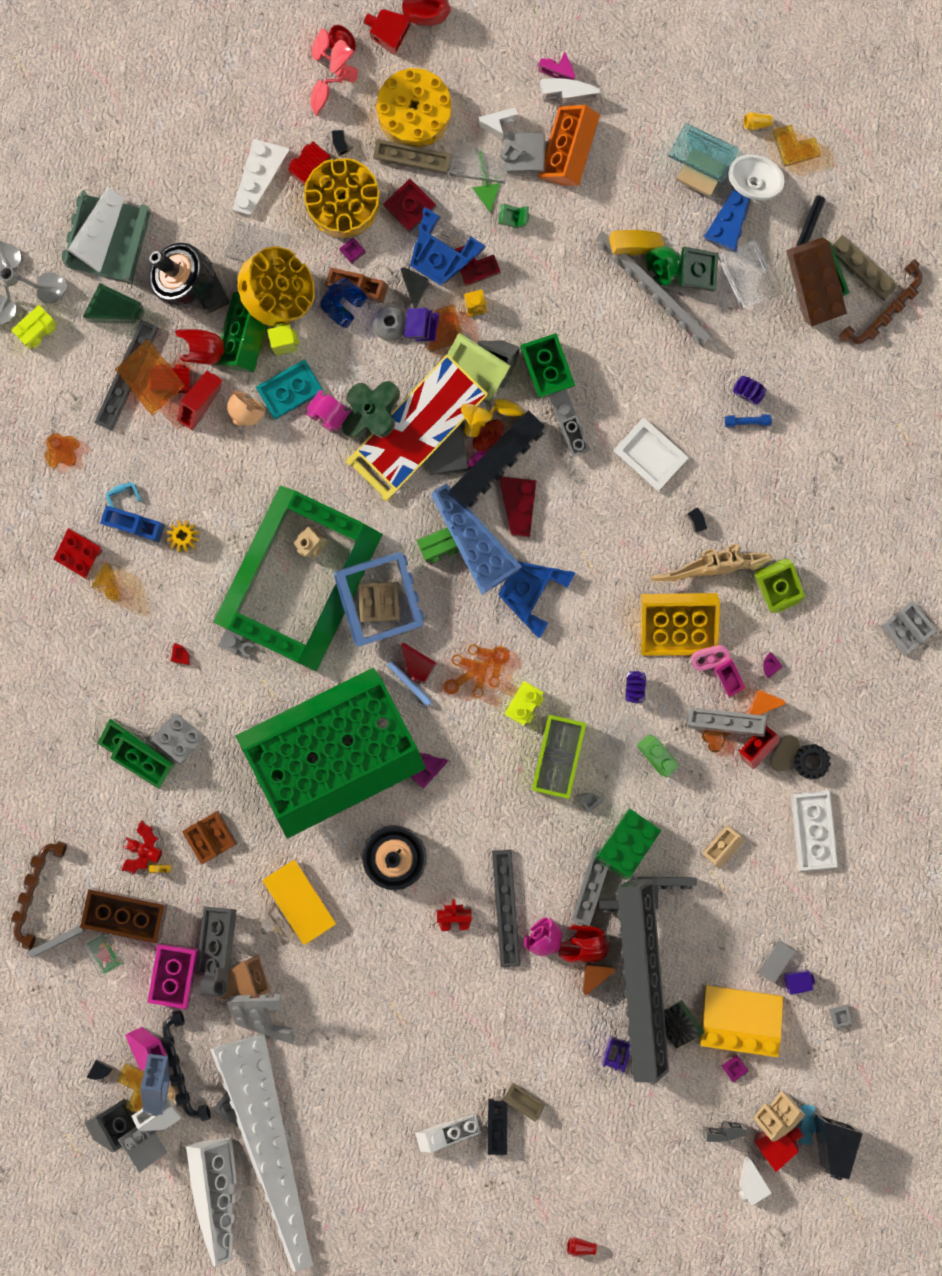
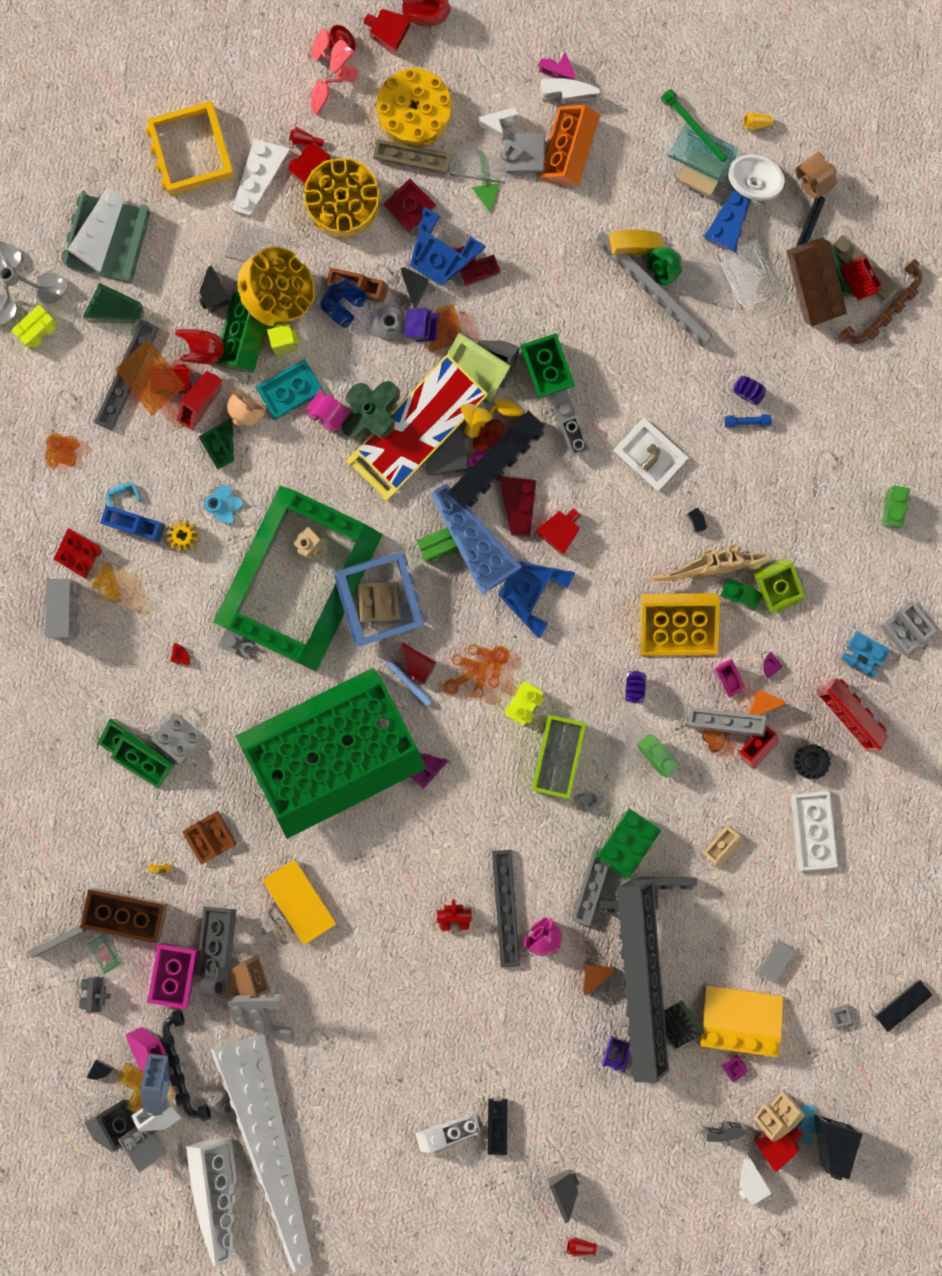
reddish brown bar [11,841,67,951] -> none
red animal [122,820,162,874] -> none
black wheel [149,242,215,310] -> none
black piece [332,130,349,156] -> none
magenta tile [339,237,366,265] -> none
black wheel [362,825,427,890] -> none
yellow brick [464,289,487,317] -> none
green bracket [498,204,530,229] -> none
dark tan tile [503,1083,545,1122] -> none
red hair [558,925,610,962] -> none
dark green tile [679,247,719,292] -> none
bright pink plate [691,645,730,671] -> none
dark tan tile [770,735,800,771] -> none
clear yellow plate [773,124,821,167] -> none
dark purple brick [784,969,815,995] -> none
none -> light grey brick [45,579,80,639]
none -> dark grey hips [79,976,111,1014]
none -> yellow window [145,100,235,196]
none -> dark green wing [199,419,235,470]
none -> medium azure plate [204,485,243,523]
none -> red cone [289,126,324,147]
none -> red torso [536,508,581,556]
none -> dark grey slope [548,1169,580,1224]
none -> dark tan arm [641,444,660,472]
none -> green piece [661,89,727,162]
none -> green slope [720,578,762,611]
none -> medium nougat brick [795,151,838,198]
none -> red slope [817,678,888,751]
none -> red brick [841,254,882,301]
none -> dark azure plate [841,631,890,678]
none -> black plate [874,979,933,1032]
none -> bright green brick [881,485,910,529]

